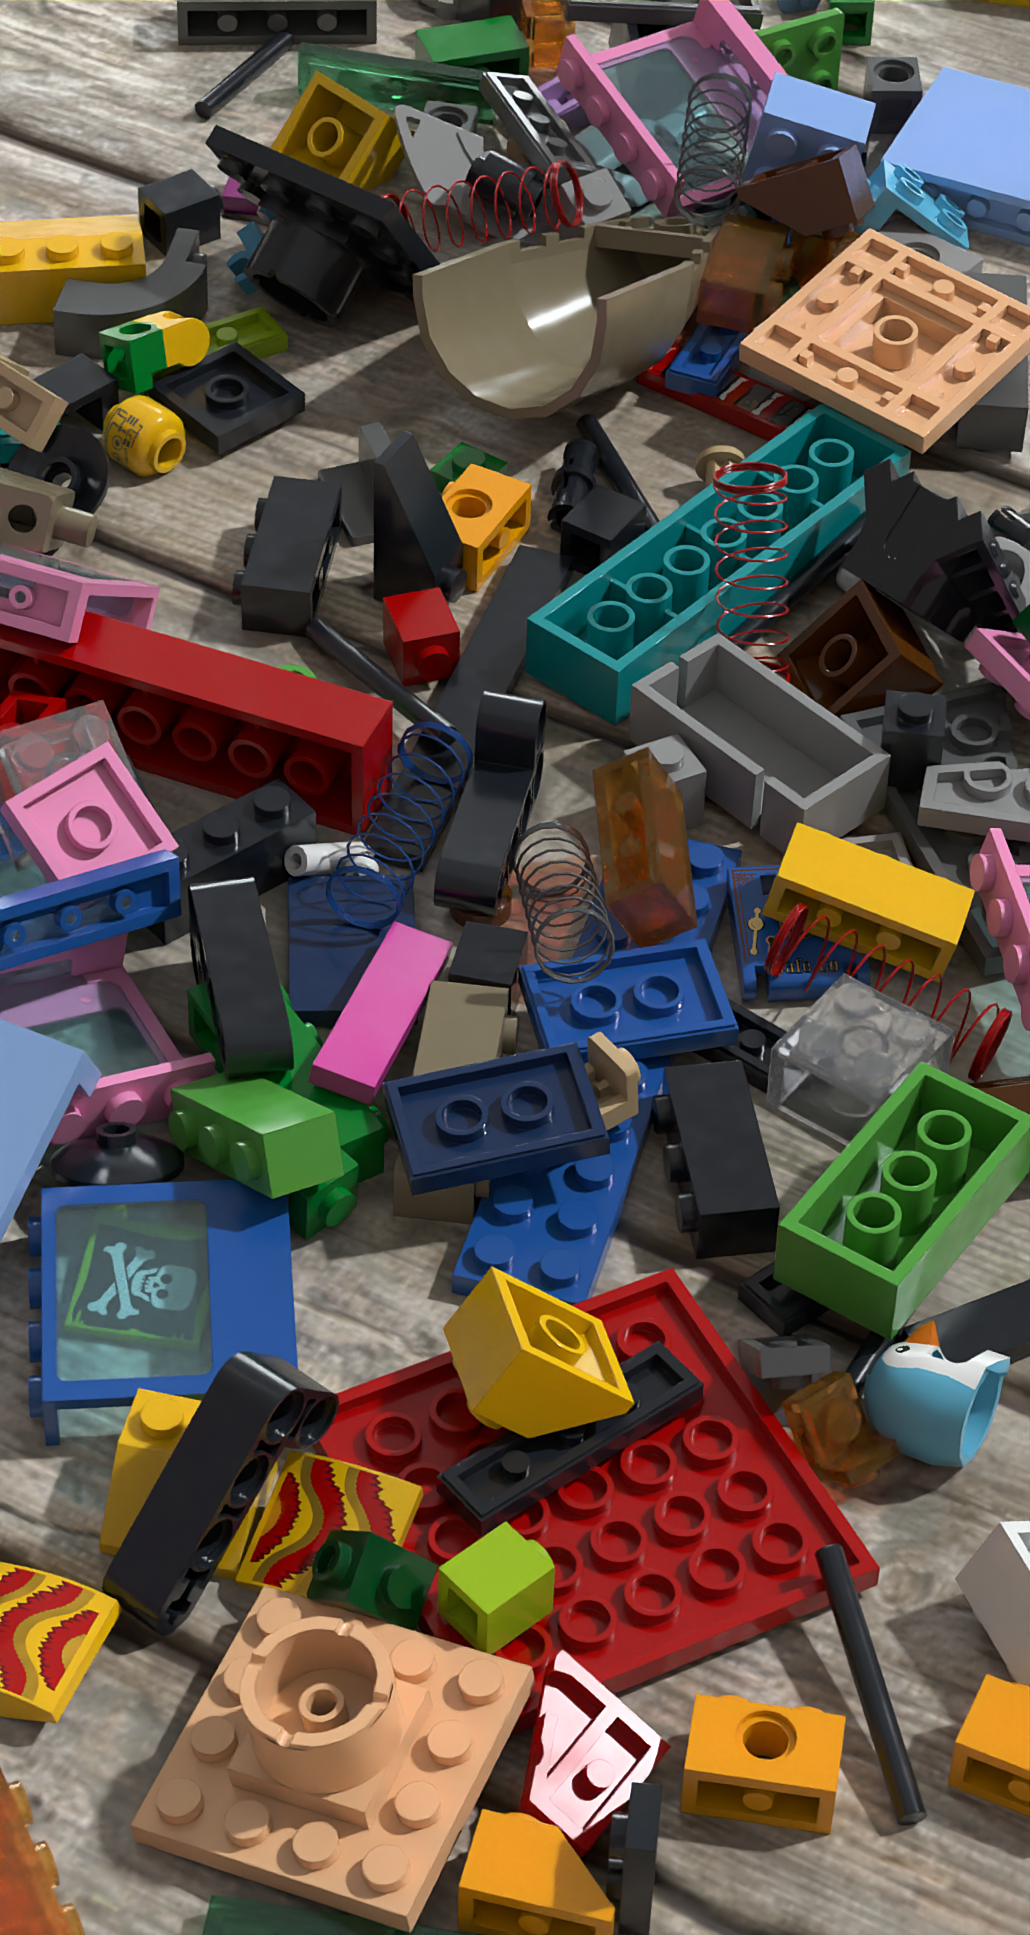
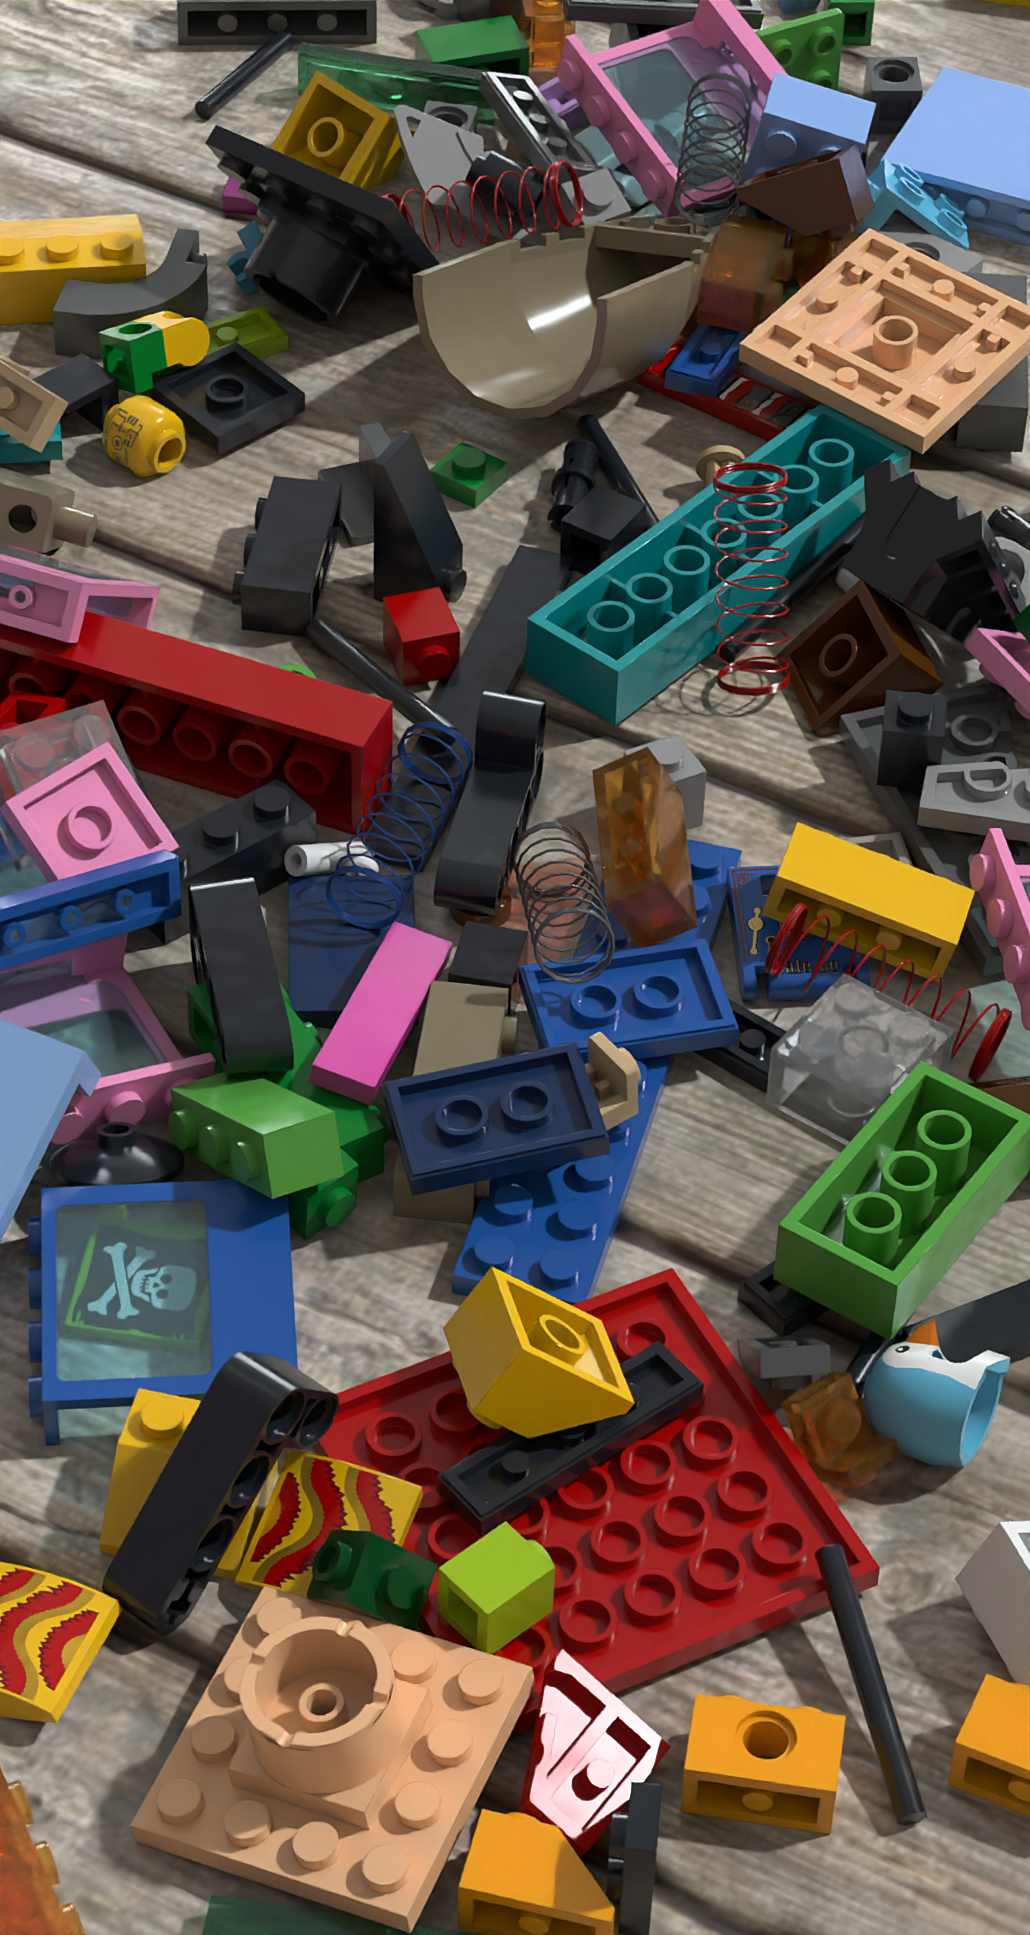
black dish [7,425,111,520] -> none
black brick [138,169,224,257] -> none
light orange brick [441,463,532,593] -> none
light grey piece [628,633,891,853] -> none
black brick [652,1060,780,1260] -> none

